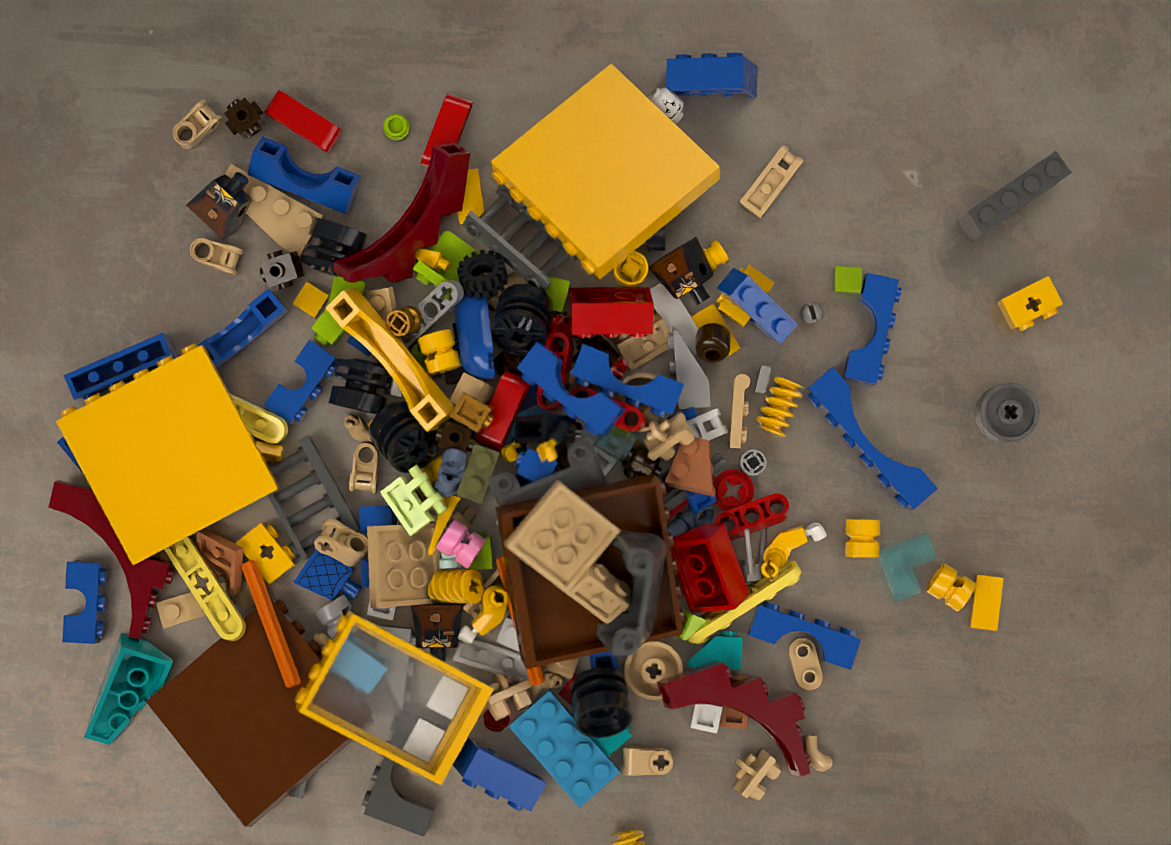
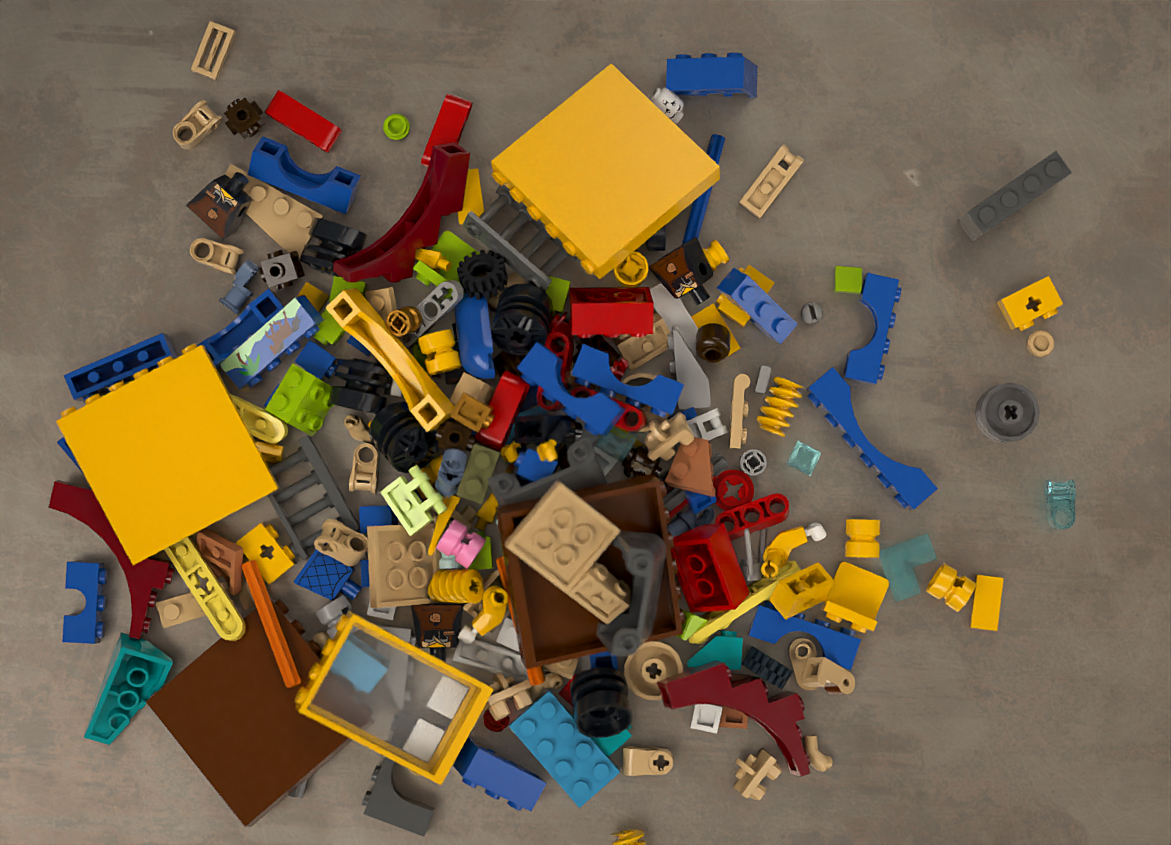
none -> tan tile [190,21,236,81]
none -> sand blue connector [219,259,260,315]
none -> brick [219,295,324,389]
none -> lime bracket [265,363,334,436]
none -> yellow piece [474,464,514,531]
none -> blue axle [682,134,725,244]
none -> black wheel [741,646,793,690]
none -> yellow brick [769,562,835,620]
none -> clear light blue slope [786,441,821,476]
none -> tan leg [801,657,855,695]
none -> yellow bracket [821,562,889,633]
none -> tan tile [1026,330,1054,357]
none -> clear light blue piece [1044,479,1076,530]

